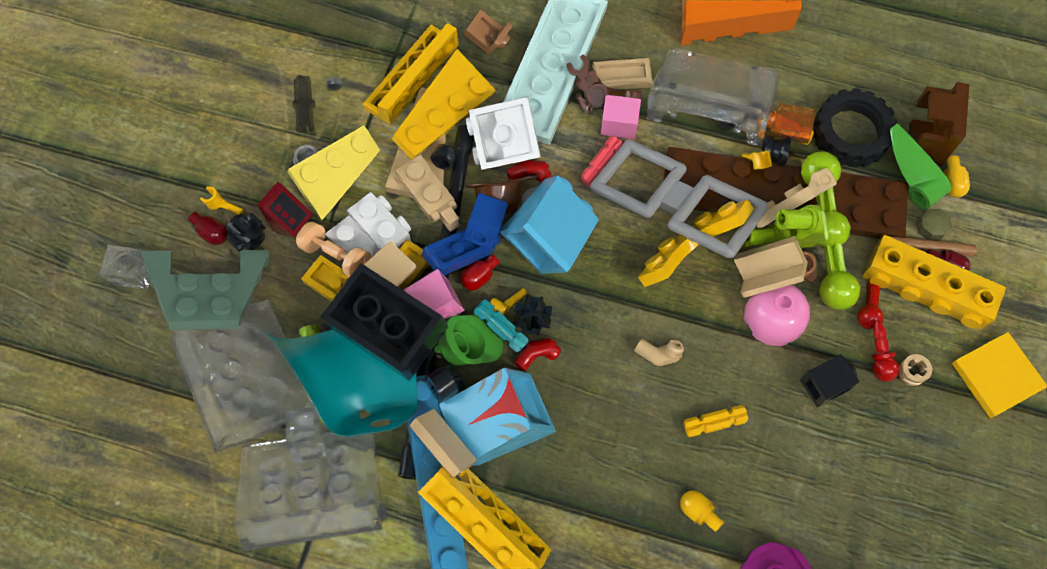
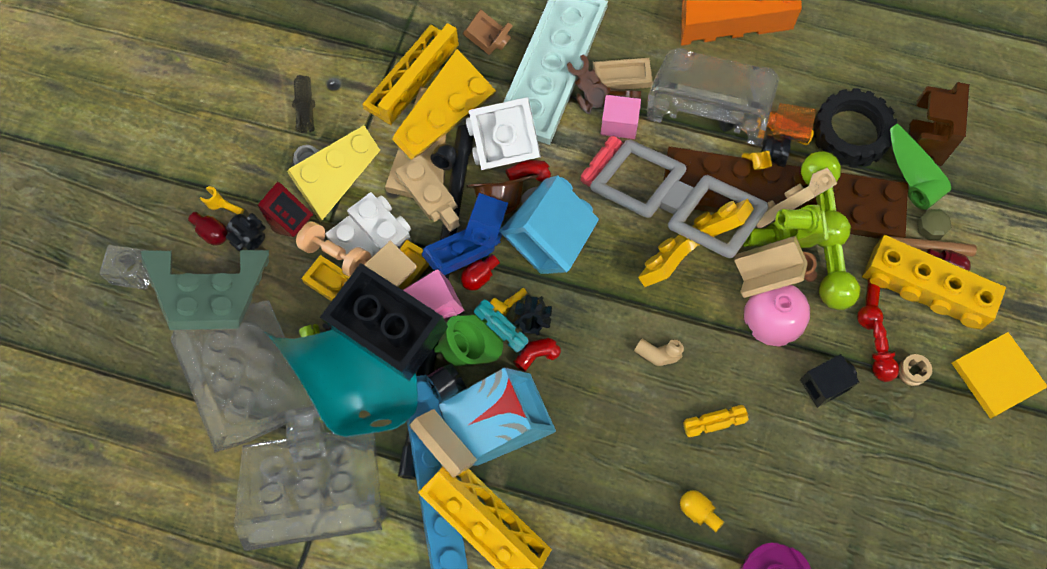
yellow cylinder [943,156,970,198] -> none

